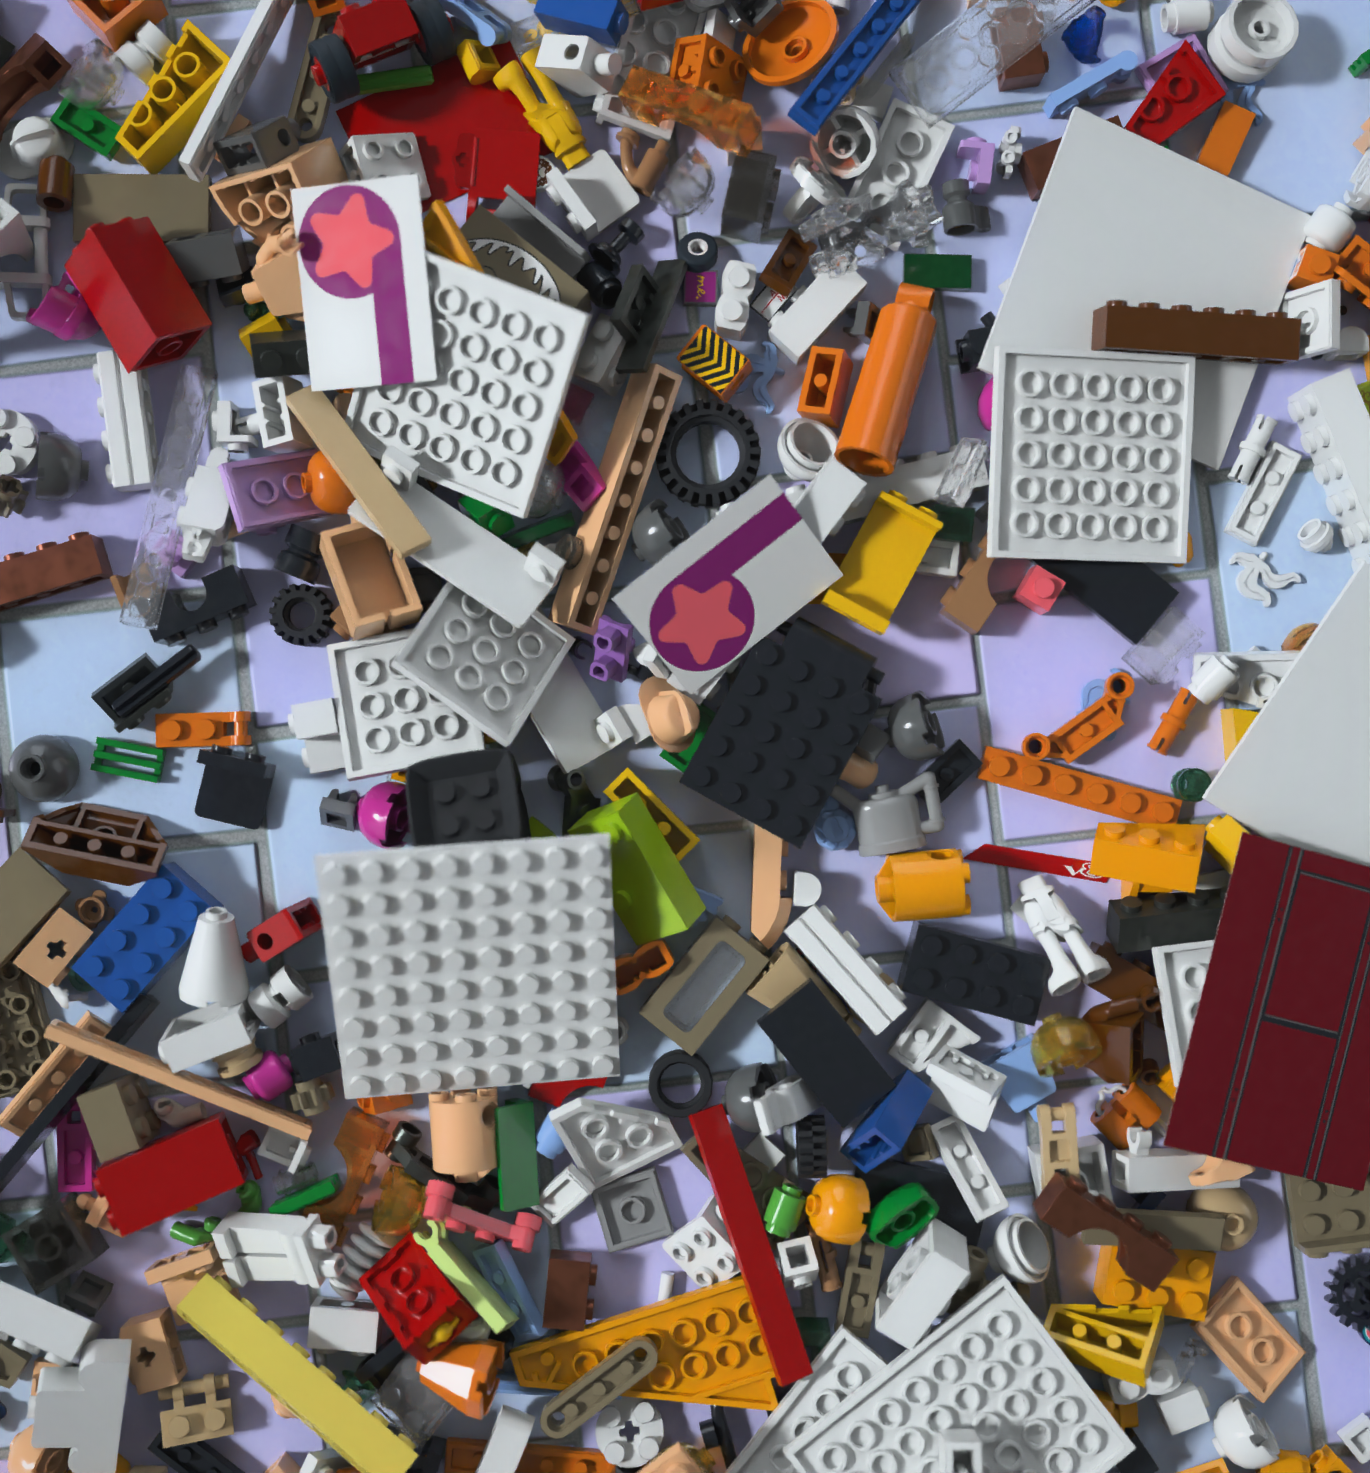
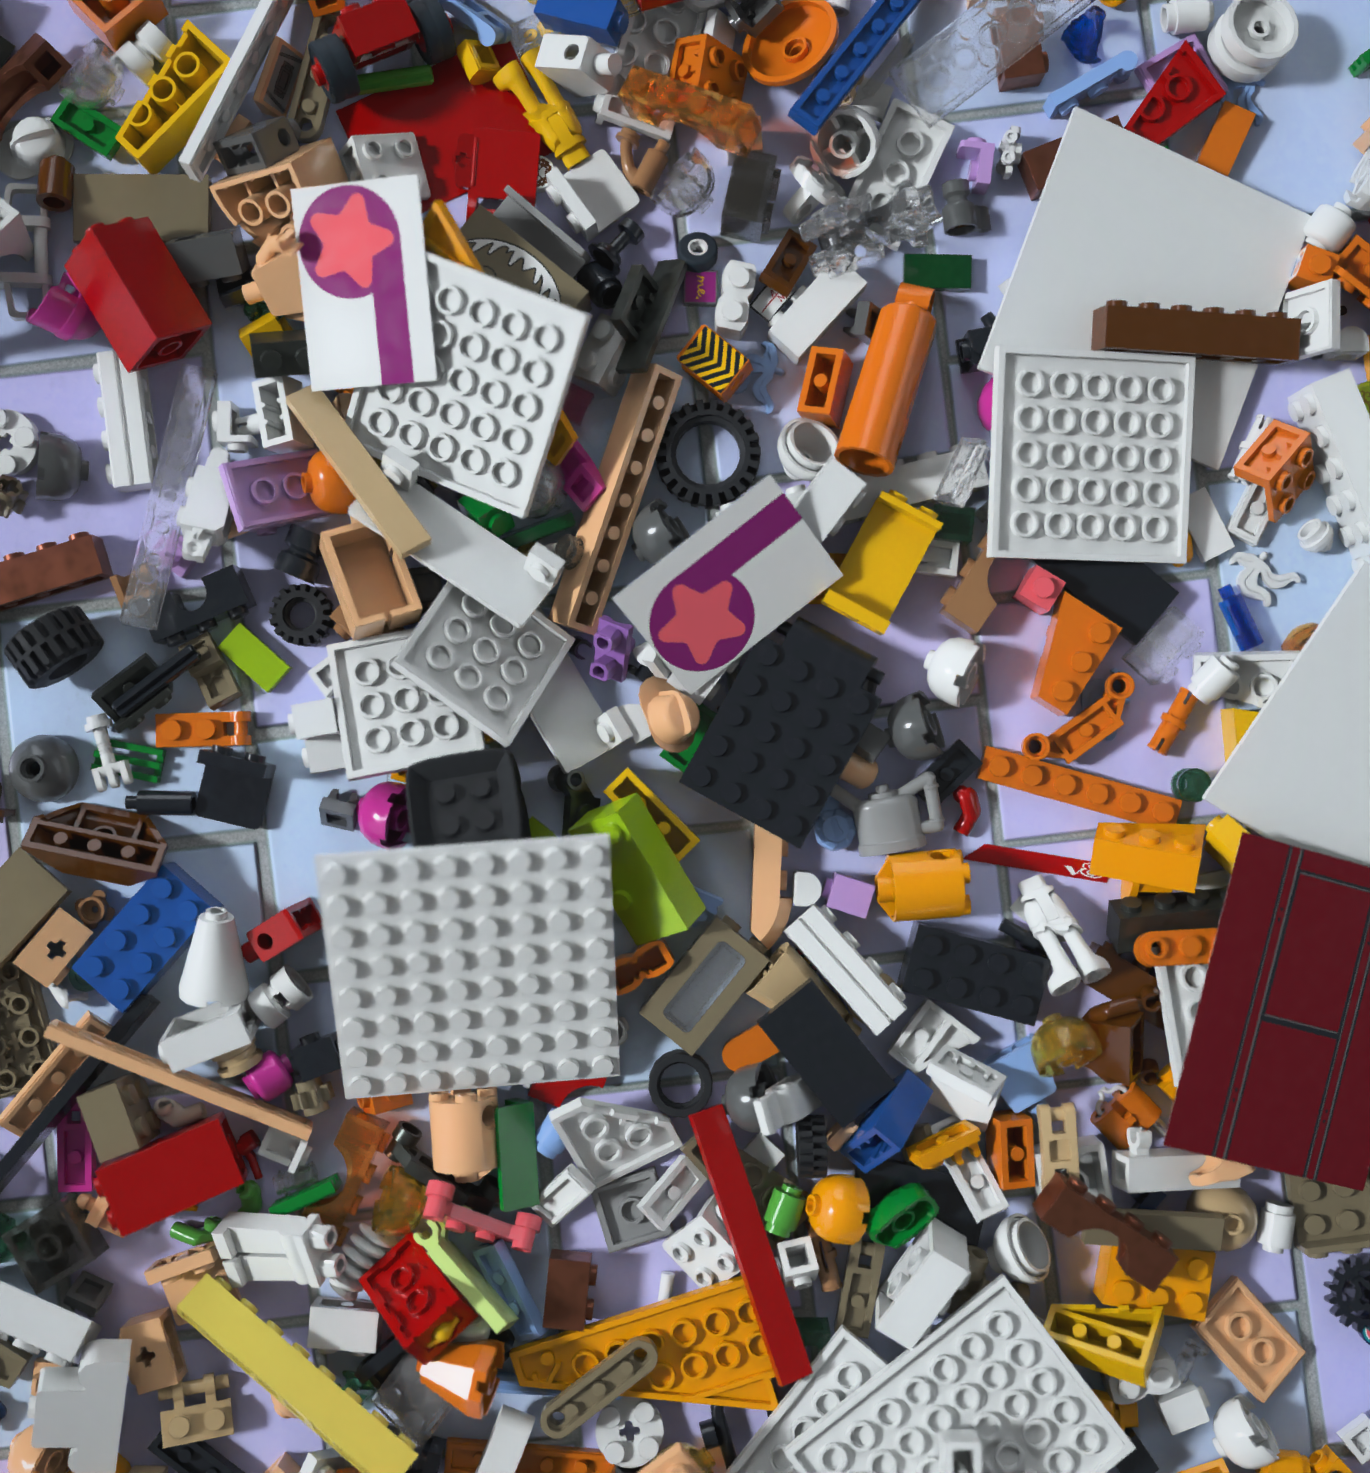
none -> black tyre [4,605,104,689]
none -> white hinge [84,713,134,792]
none -> black cylinder [125,790,197,816]
none -> dark tan slope [178,631,243,711]
none -> lime tile [217,623,292,693]
none -> slope [253,36,304,117]
none -> white tile [307,657,334,698]
none -> white plate [637,1154,708,1231]
none -> orange tile [722,1023,780,1071]
none -> lavender brick [820,872,876,919]
none -> light nougat tile [826,1119,858,1152]
none -> light orange plate [905,1119,981,1170]
none -> white cylinder [924,638,986,707]
none -> red arm [953,785,981,837]
none -> orange brick [985,1109,1035,1190]
none -> black bar [998,918,1048,957]
none -> orange wedge [1030,591,1122,716]
none -> orange plate [1133,928,1218,967]
none -> white tile [1188,487,1235,563]
none -> clear blue cylinder [1217,584,1264,652]
none -> orange bracket [1233,419,1316,523]
none -> white brick [1256,1200,1296,1254]

